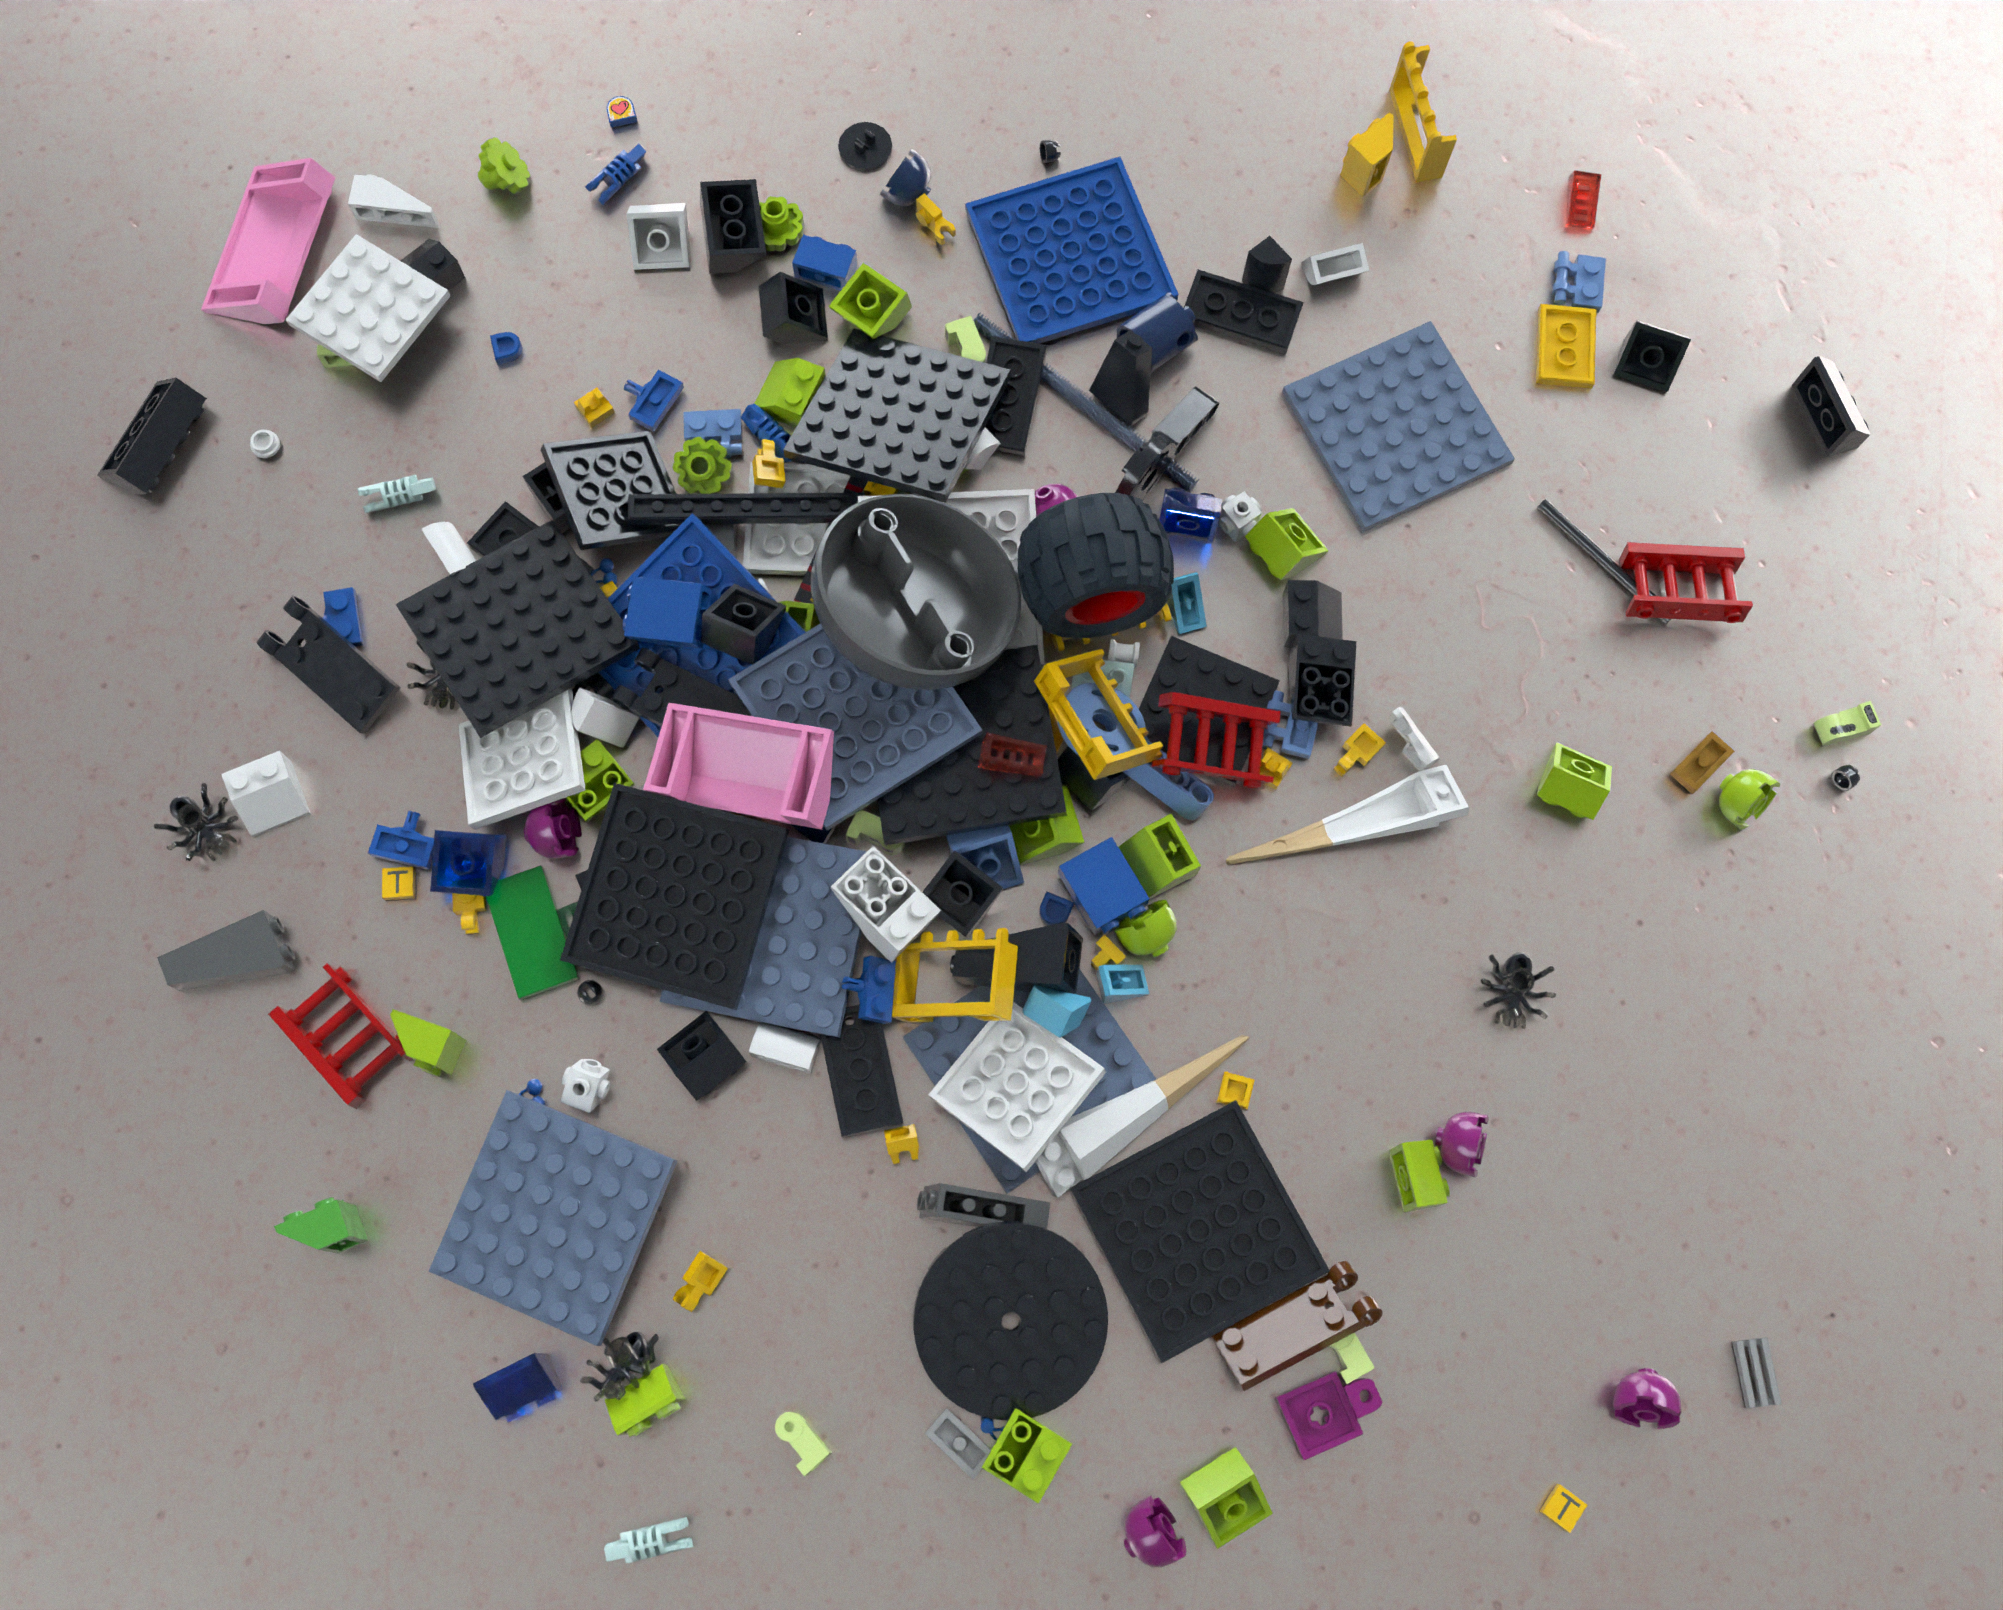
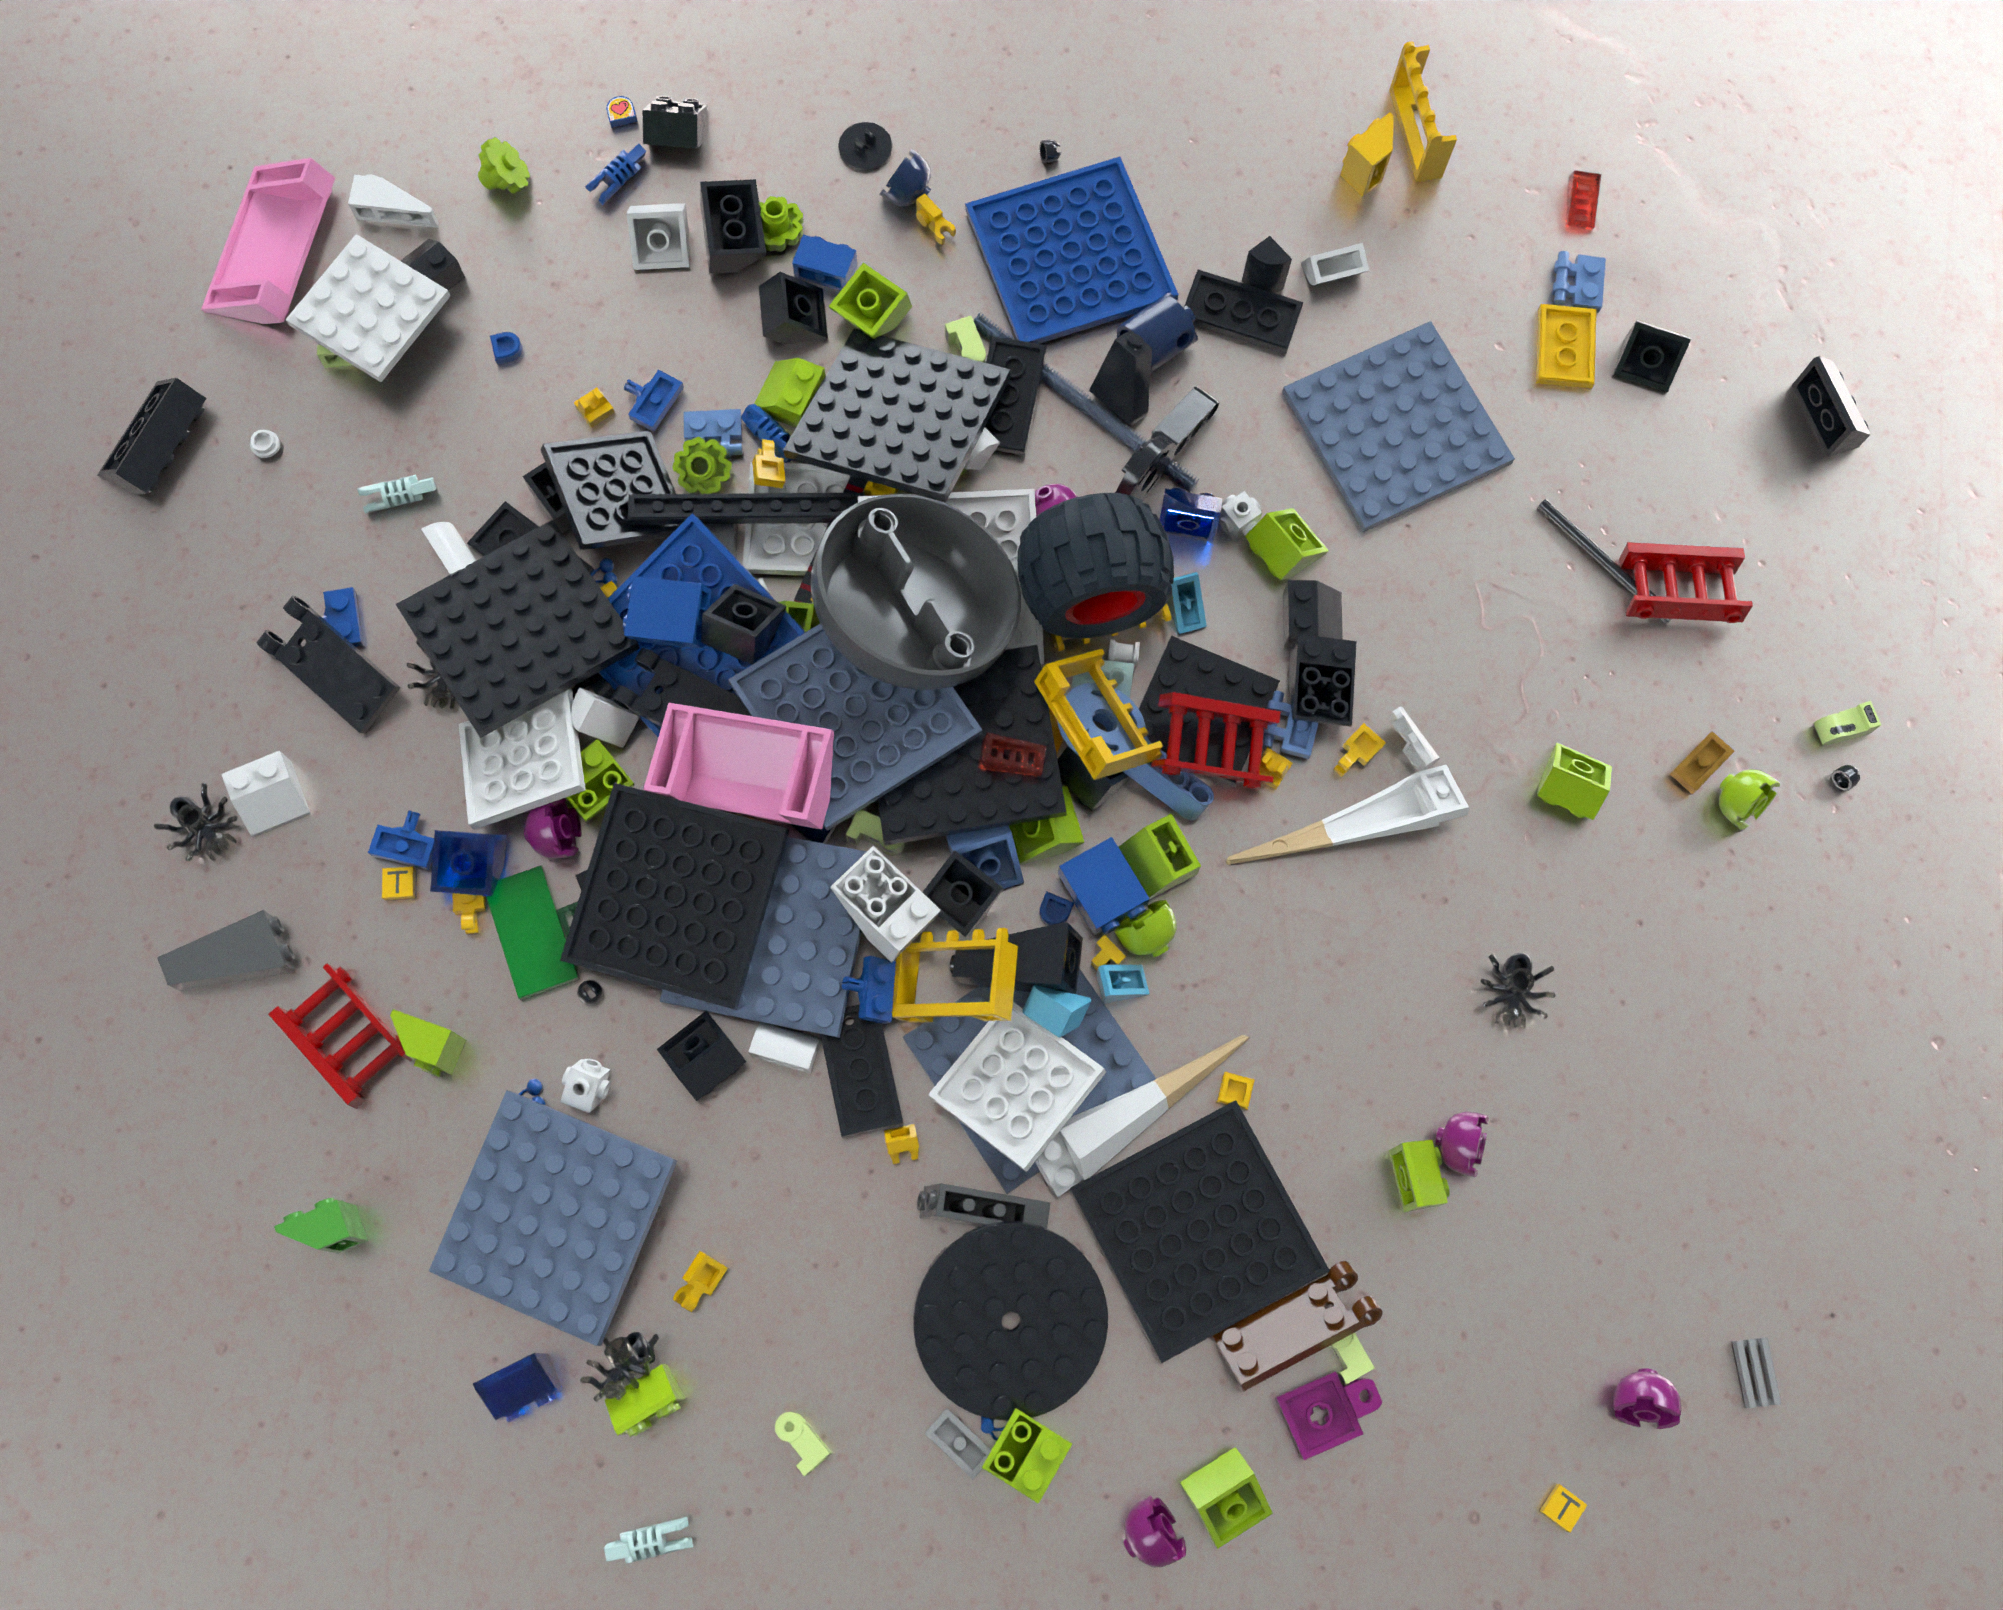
none -> black slope [642,96,707,149]

